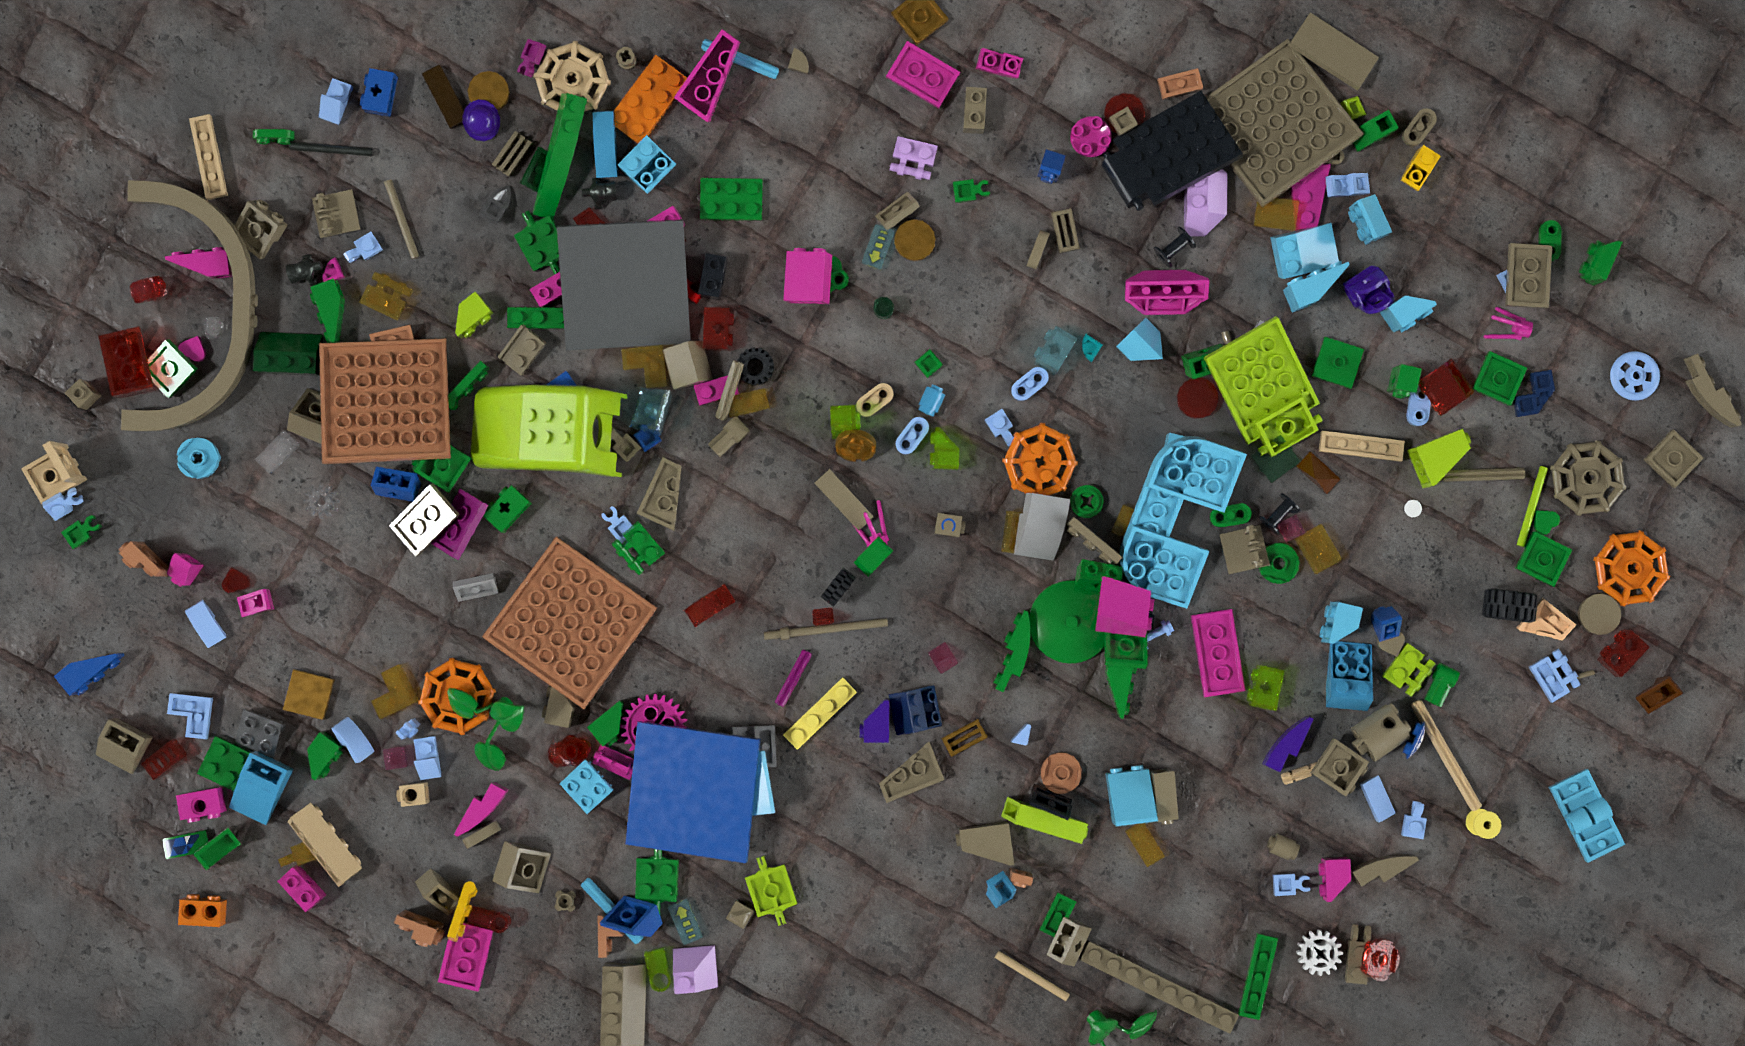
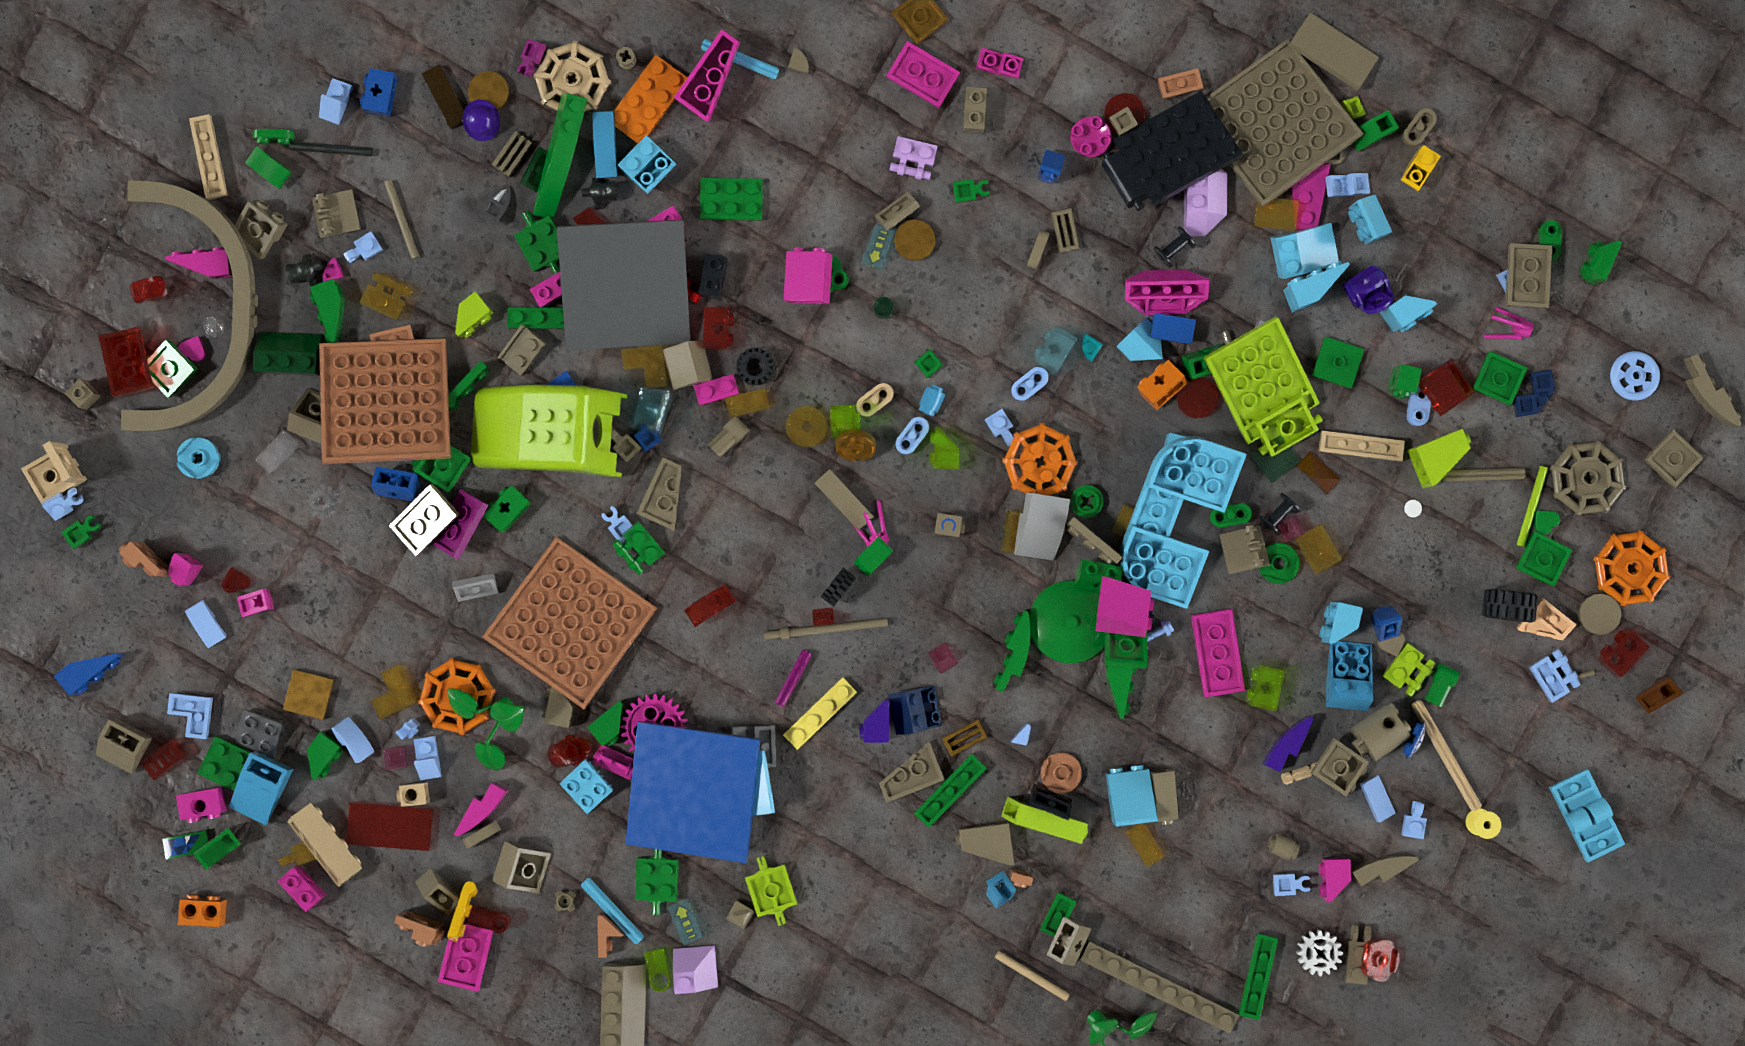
blue slope [600,896,663,937] -> none
dark tan axle [715,361,744,421] -> none
none -> green slope [245,146,292,189]
none -> clear red tile [346,802,434,851]
none -> clear yellow plate [786,406,827,448]
none -> green plate [914,753,987,828]
none -> orange brick [1137,360,1187,411]
none -> blue panel [1151,313,1196,344]

